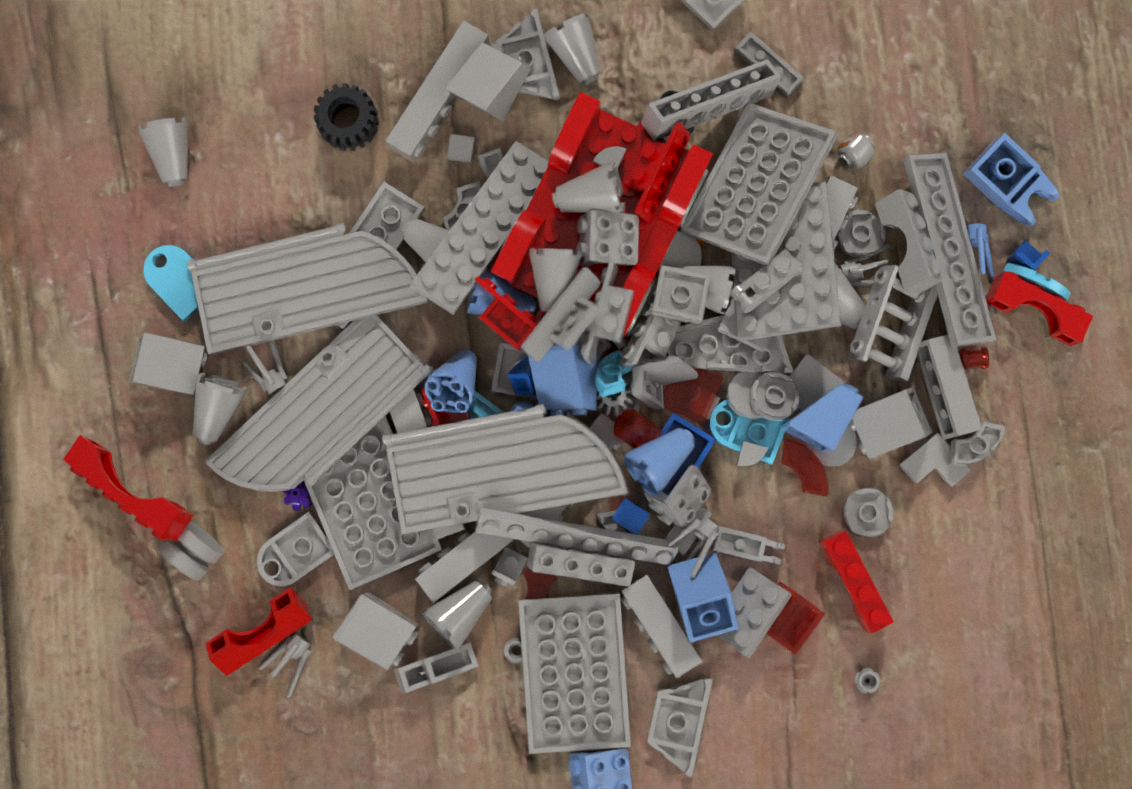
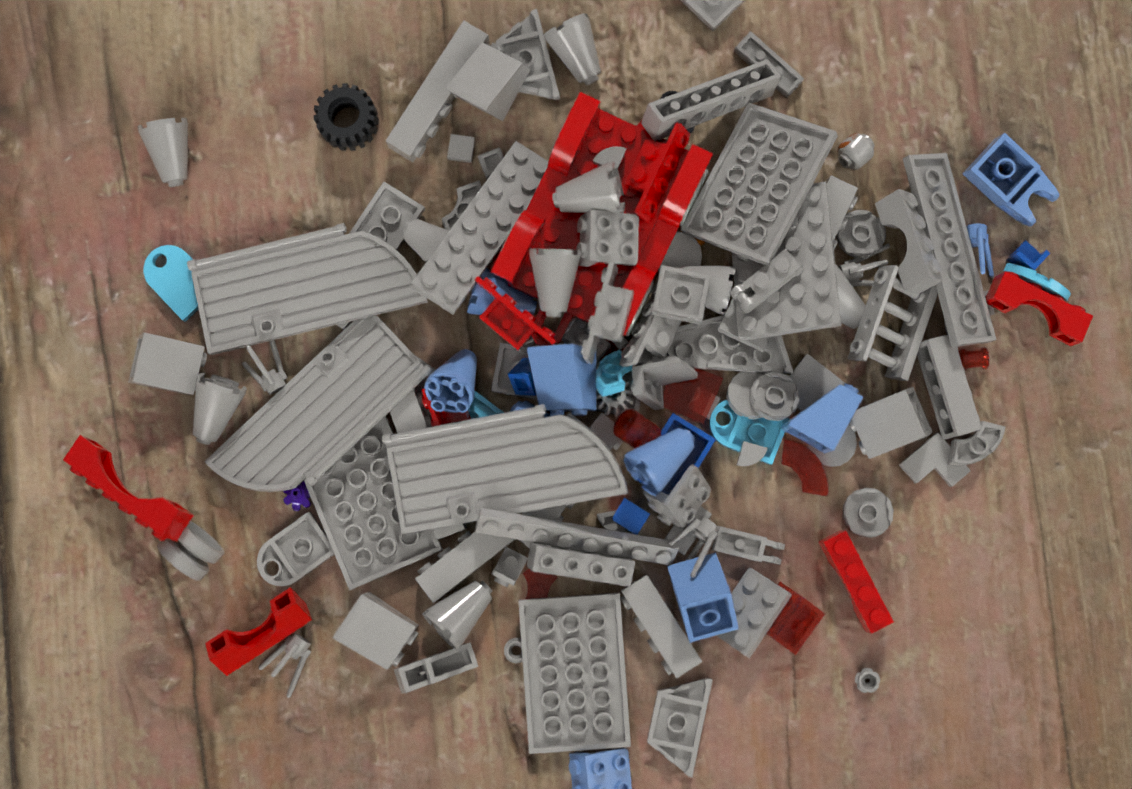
light grey bracket [521,267,601,362] -> none

